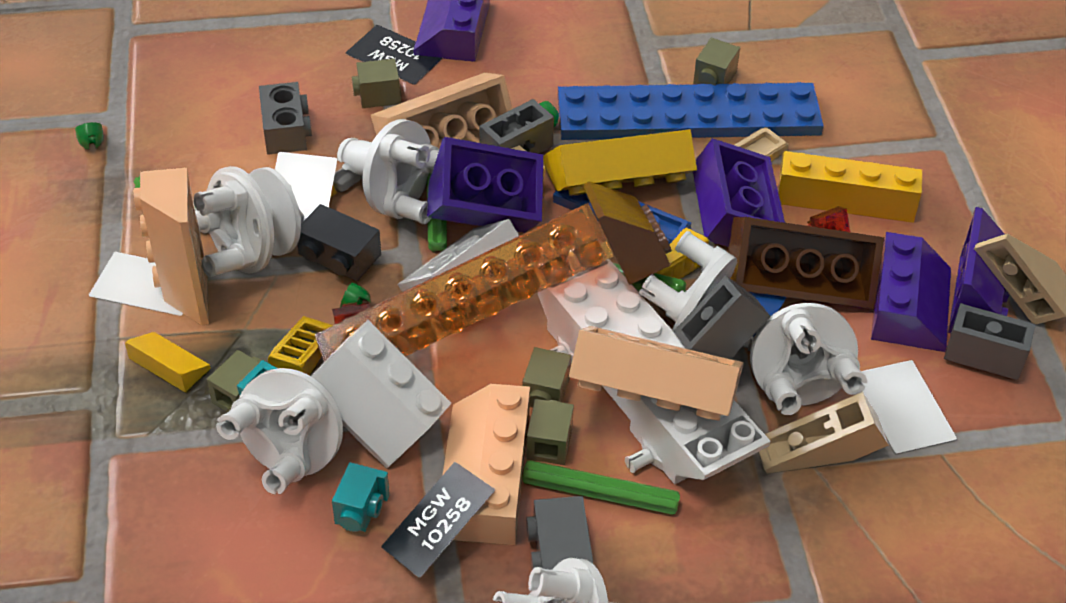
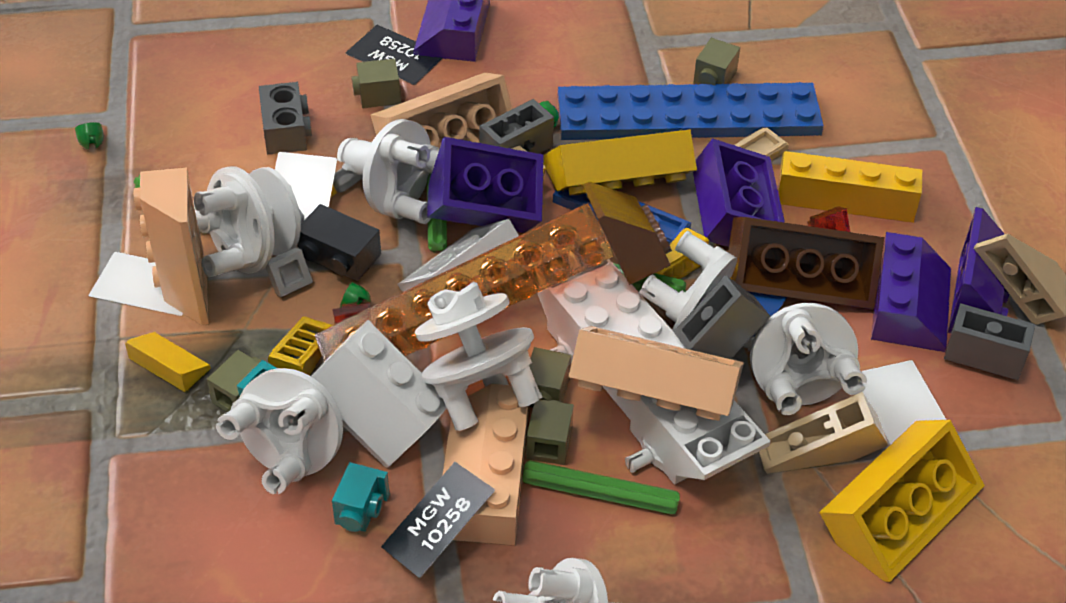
dark grey brick [526,496,594,570] -> none
none -> light grey tile [266,247,313,297]
none -> white piece [415,282,542,431]
none -> yellow slope [819,420,985,582]

